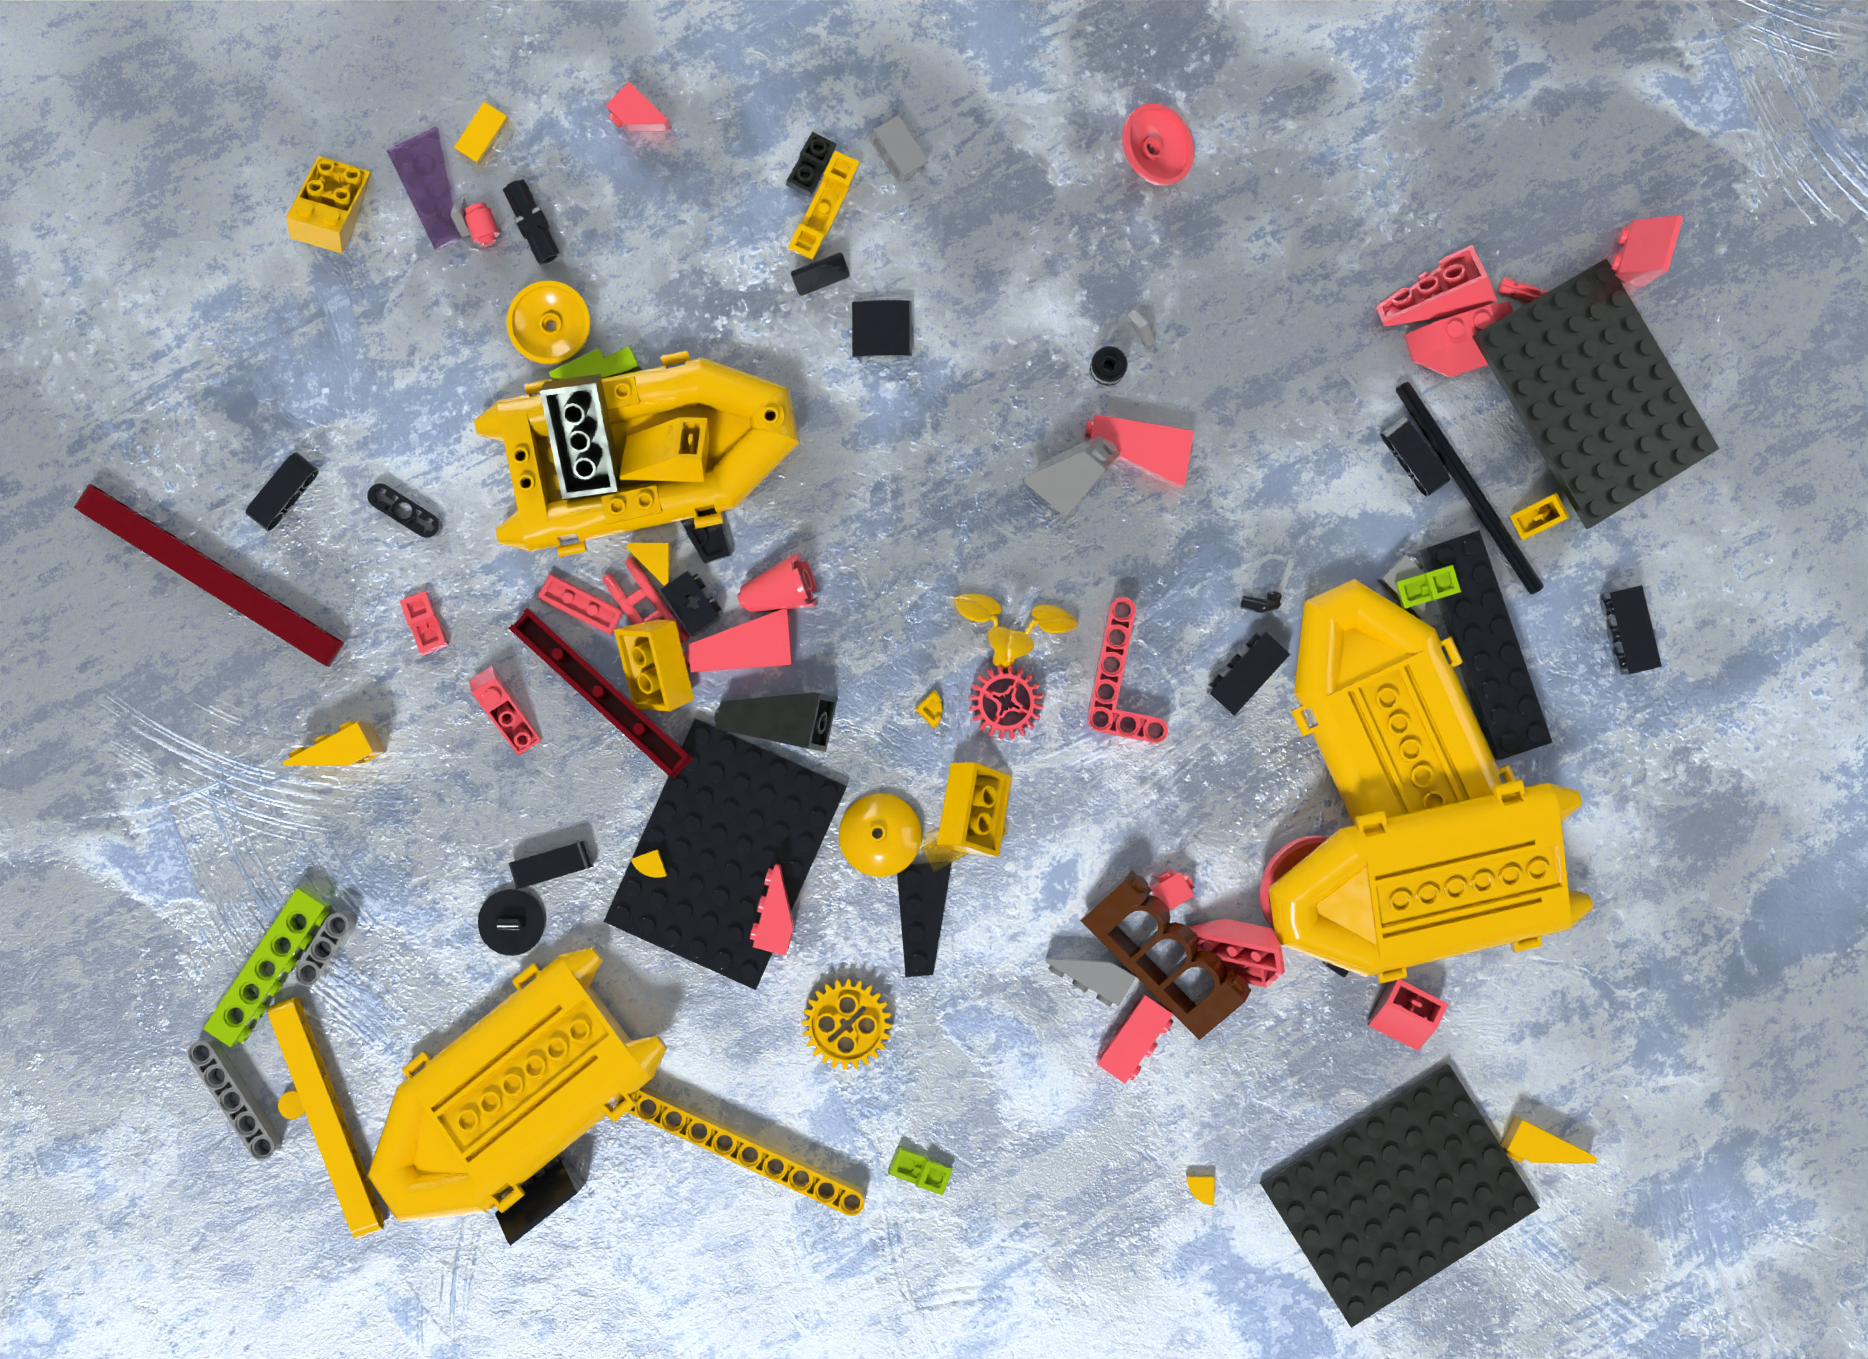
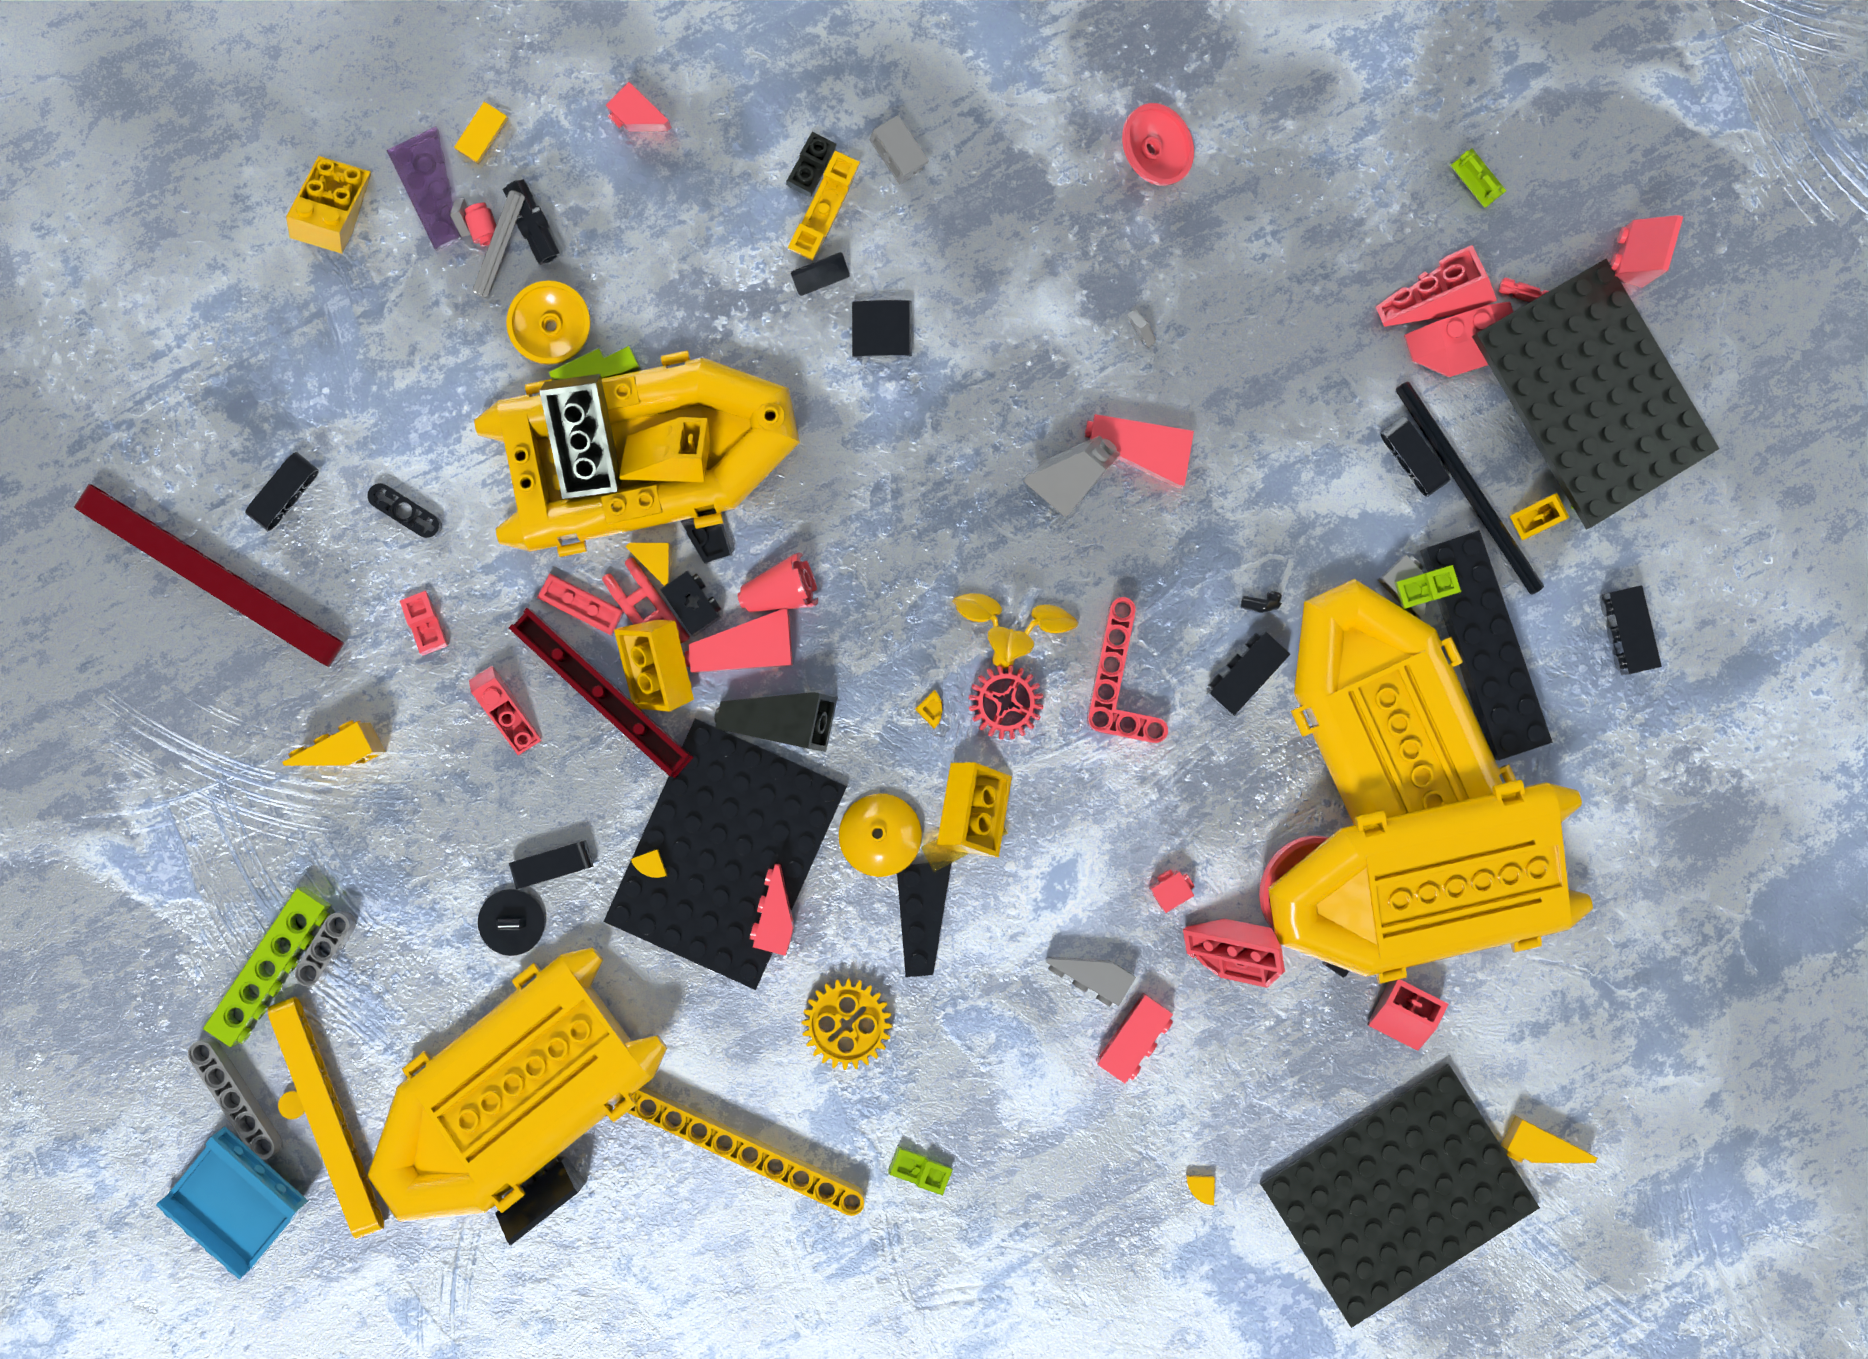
reddish brown fence [1080,870,1251,1040] -> none
black wheel [1089,346,1128,388] -> none
none -> dark azure panel [156,1126,308,1280]
none -> light grey axle [473,190,525,297]
none -> lime hinge [1450,148,1506,209]

